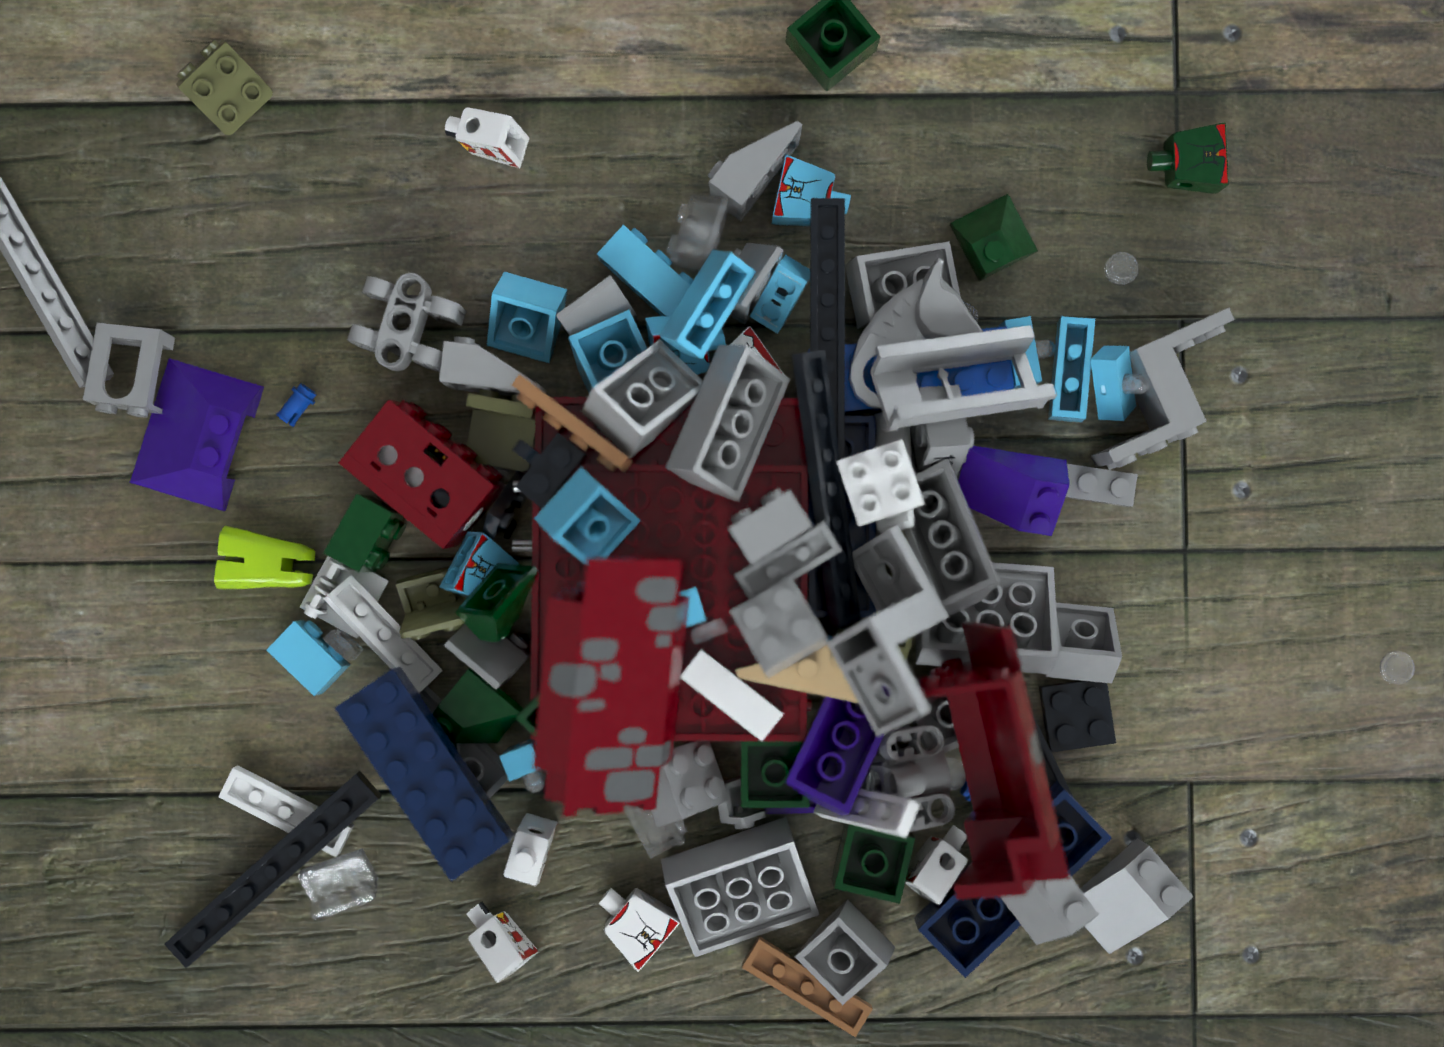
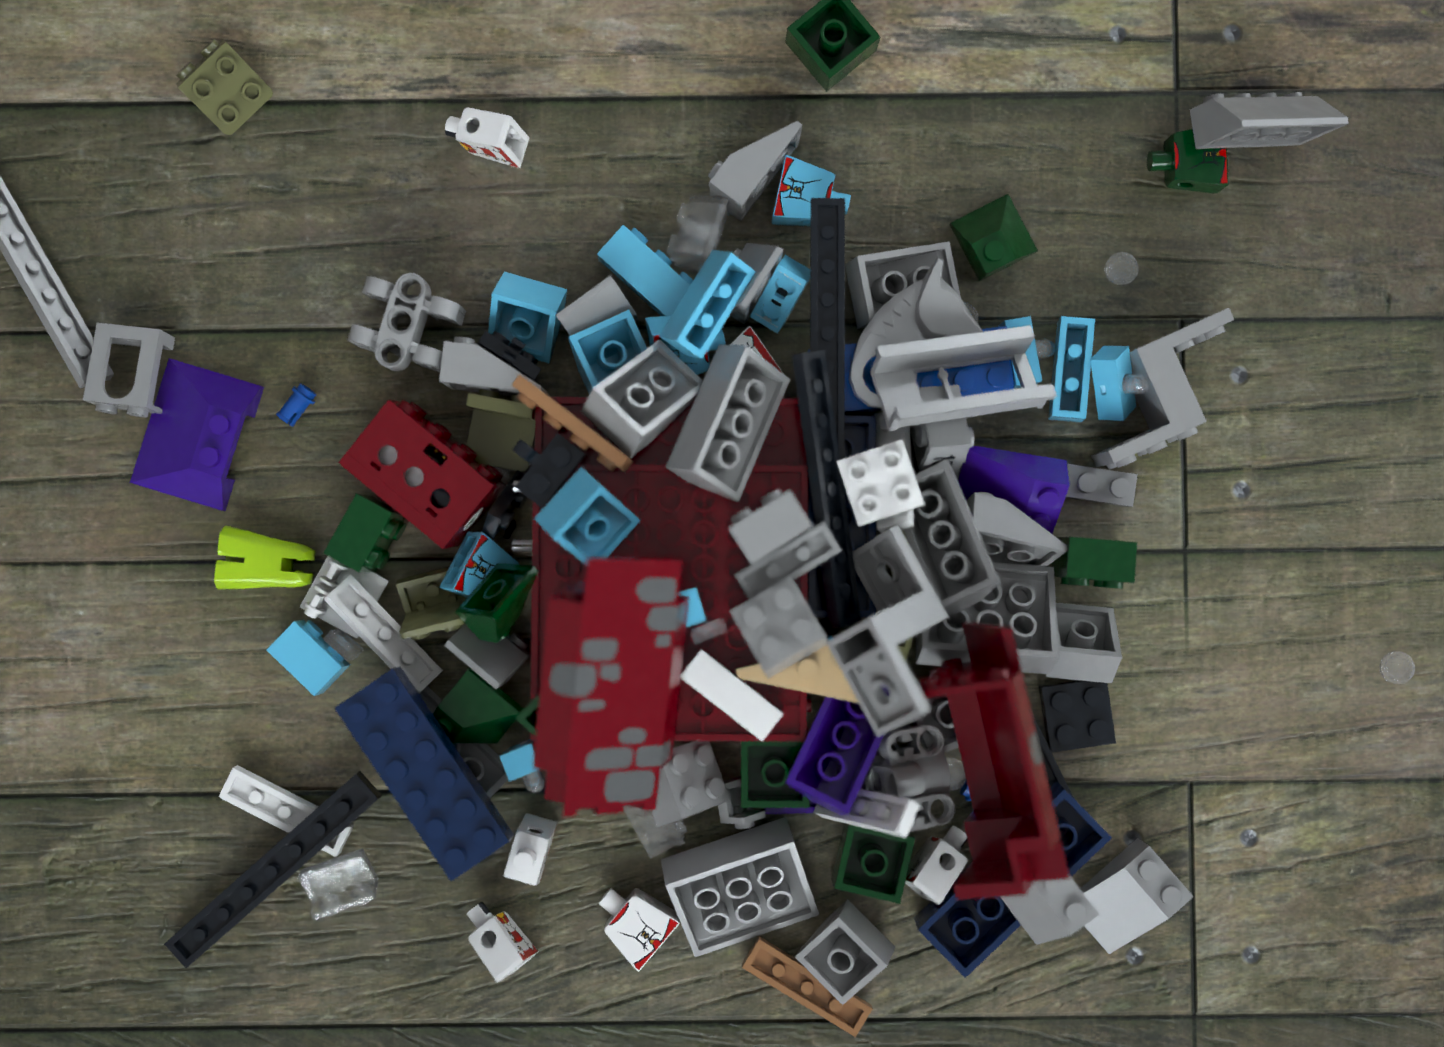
none -> black plate [477,331,541,381]
none -> light grey slope [966,492,1067,566]
none -> dark green brick [1052,537,1138,589]
none -> light grey slope [1190,92,1349,149]

